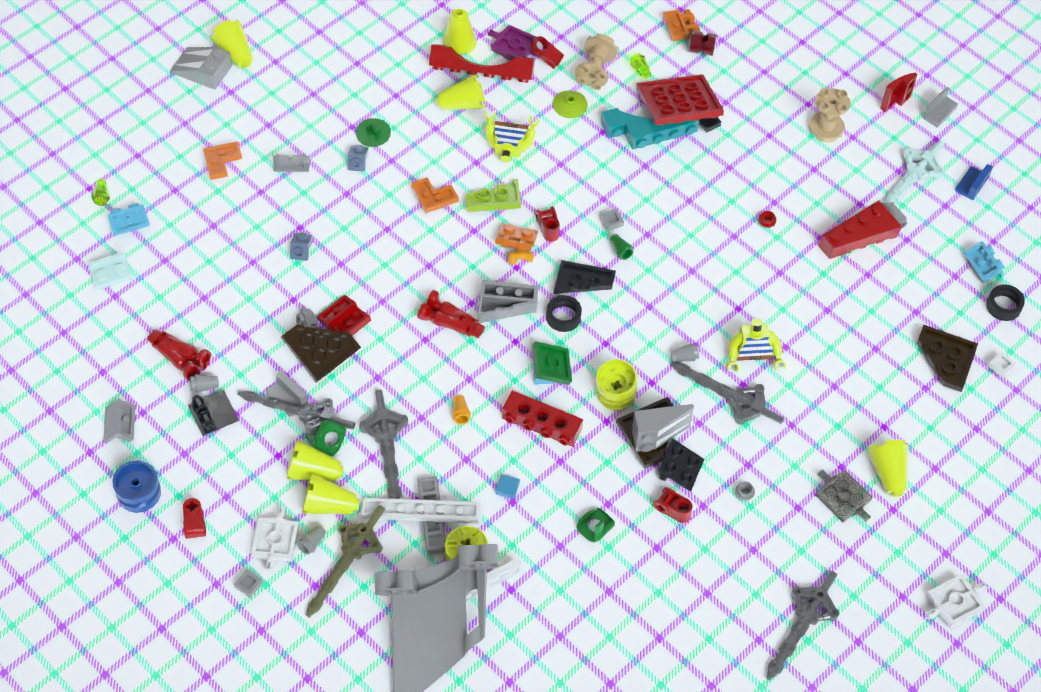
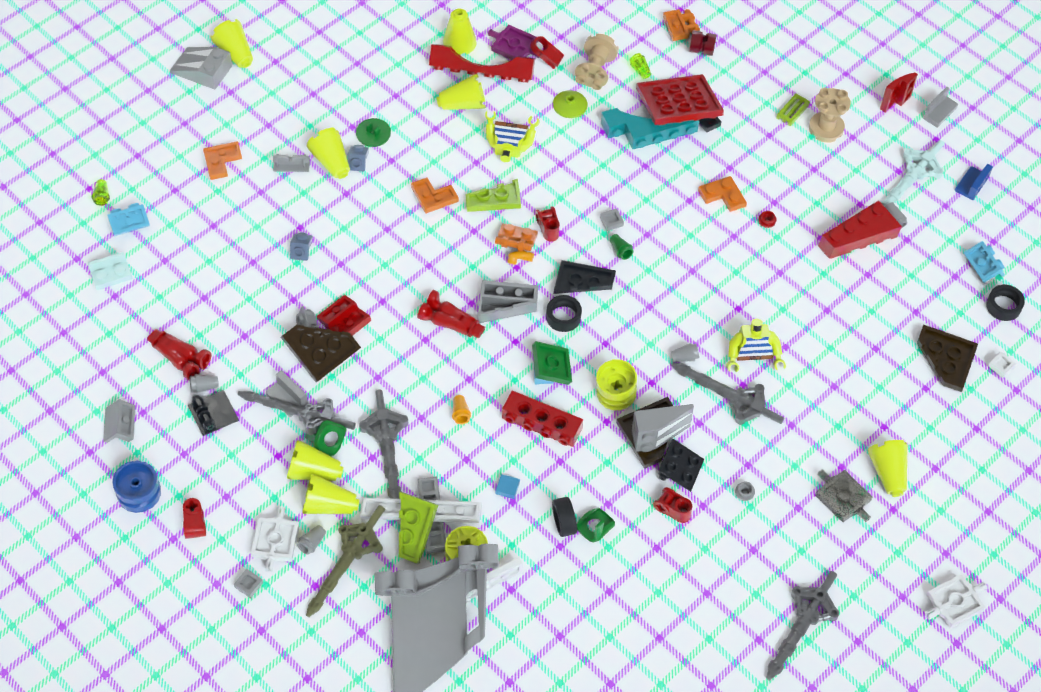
none -> neon yellow cone [306,127,350,179]
none -> lime wing [399,492,438,564]
none -> black tyre [552,497,577,537]
none -> orange plate [698,176,747,212]
none -> lime tile [776,93,810,126]

